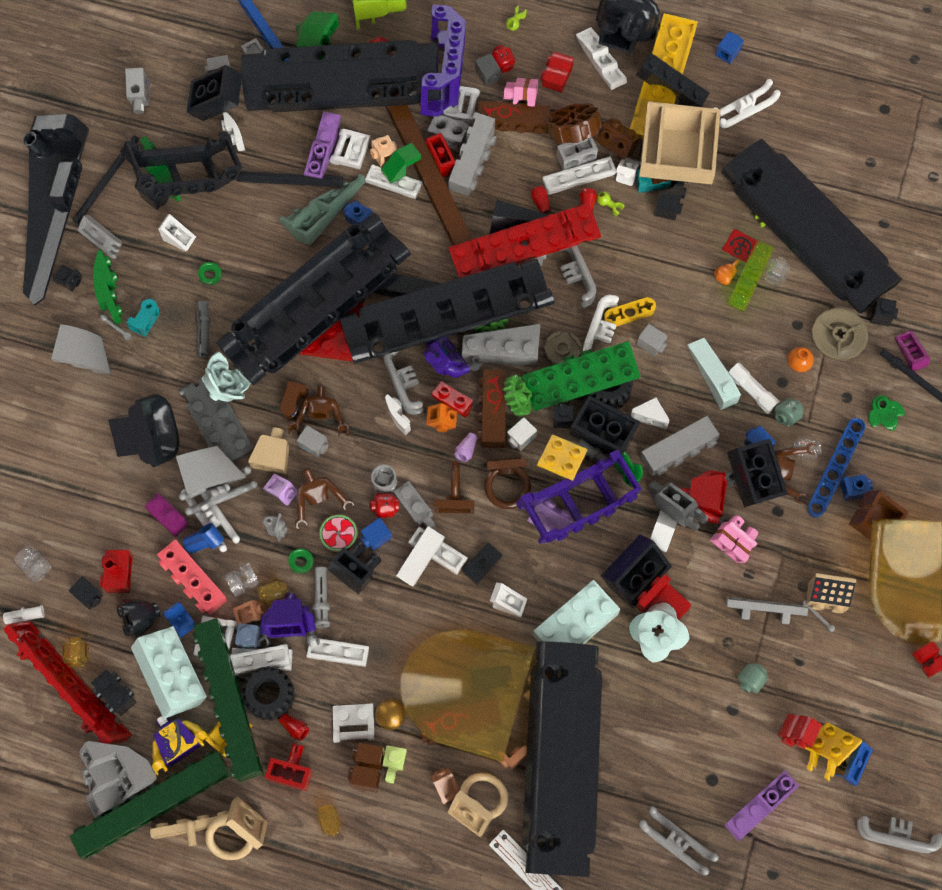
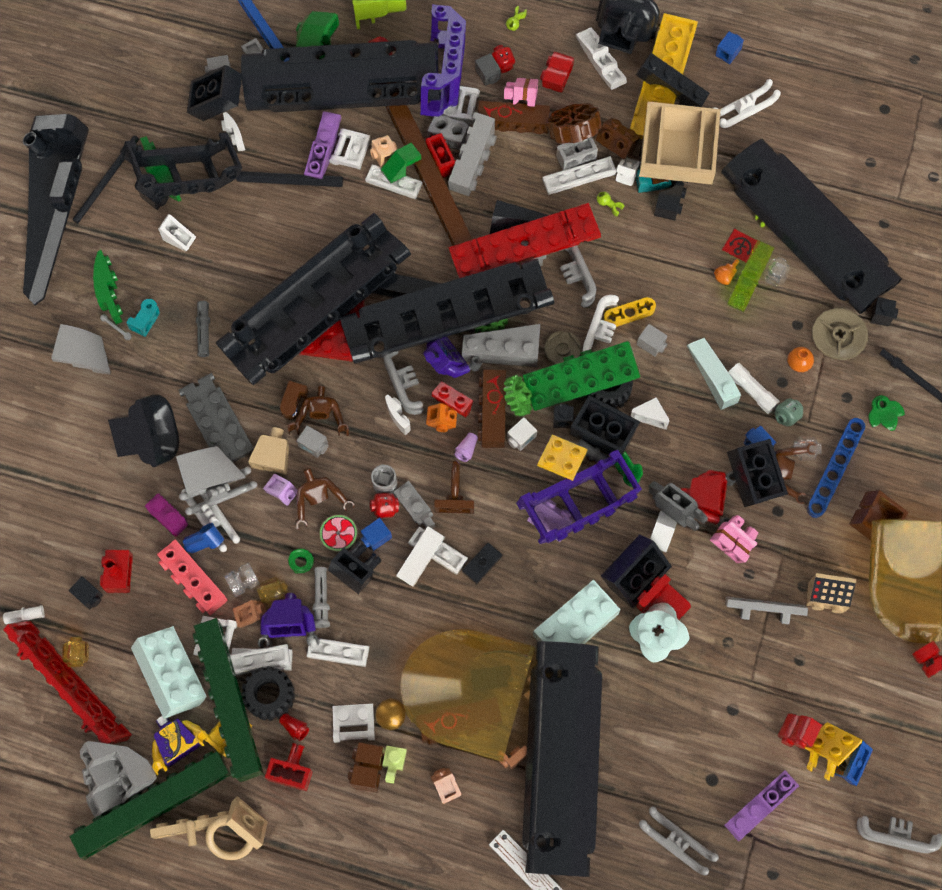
clear wheel [13,545,52,582] -> none
black bracket [52,264,82,291] -> none
light grey hinge [78,215,122,258] -> none
black brick [91,669,137,716] -> none
black piece [116,599,161,638] -> none
light grey torso [125,68,150,114] -> none
blue bracket [163,602,196,638] -> none
green piece [198,262,222,285] -> none
light aqua brick [202,351,250,402] -> none
sand blue brick [235,623,261,649] -> none
light grey hinge [263,513,287,542] -> none
sand green wedge [280,174,366,246] -> none
clear yellow brick [316,804,343,837] -> none
blue brick [344,201,373,225] -> none
tan tile [447,772,508,838] -> none
reddish brown tile [484,457,531,509] -> none
white slope [490,583,527,617] -> none
red cone [530,186,551,214] -> none
red cone [579,188,597,212] -> none
light grey brick [640,416,720,476] -> none
sand green head [738,663,768,693] -> none
light grey hinge [803,600,835,632] -> none
blue brick [840,474,873,501] -> none
magenta slope [894,330,930,371] -> none

